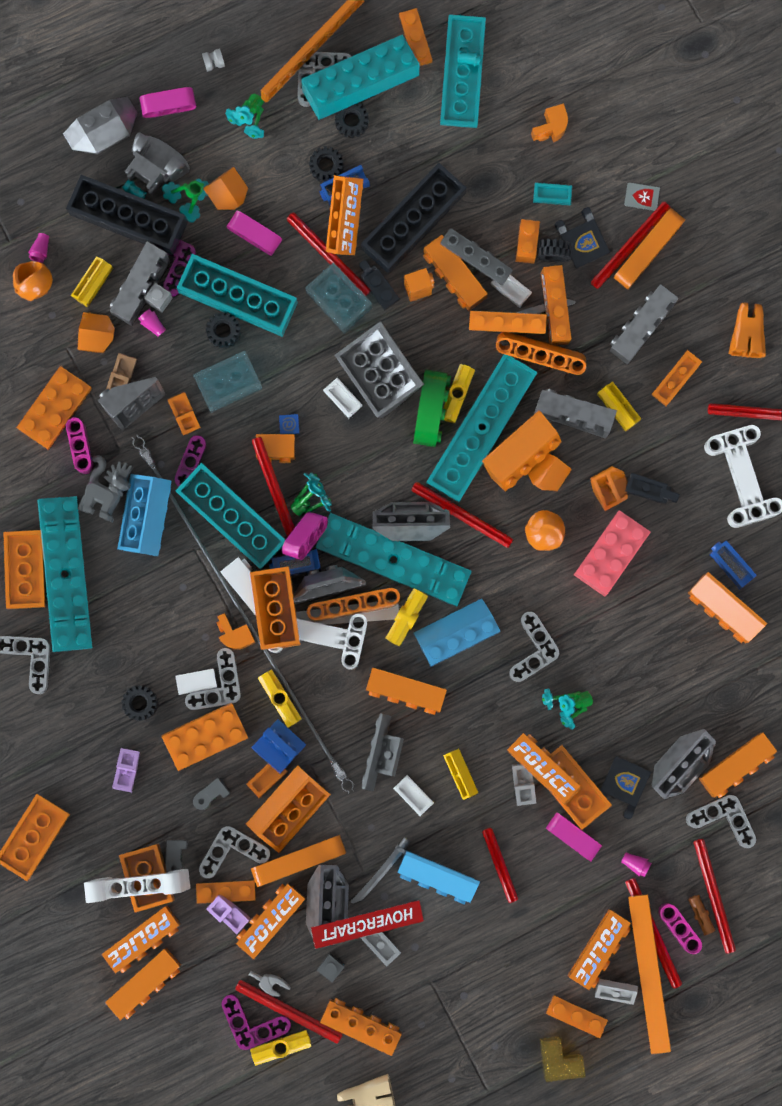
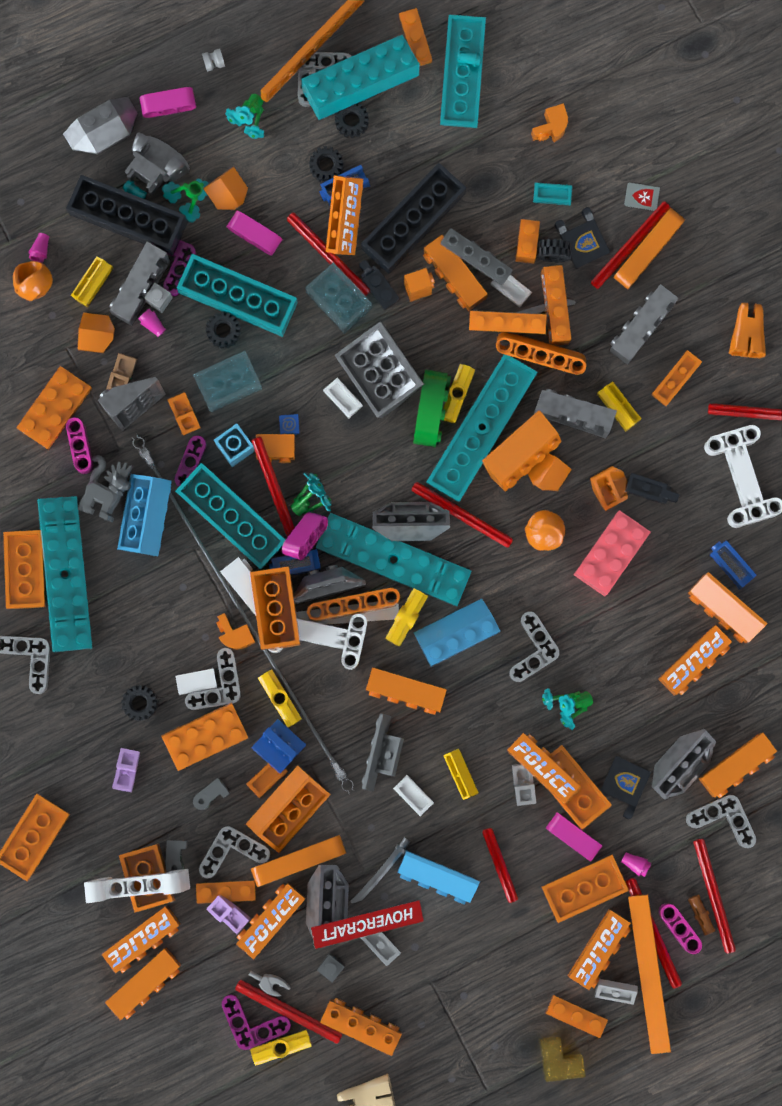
none -> medium azure head [214,424,255,467]
none -> orange plate [541,855,629,923]
none -> orange brick [658,625,732,696]

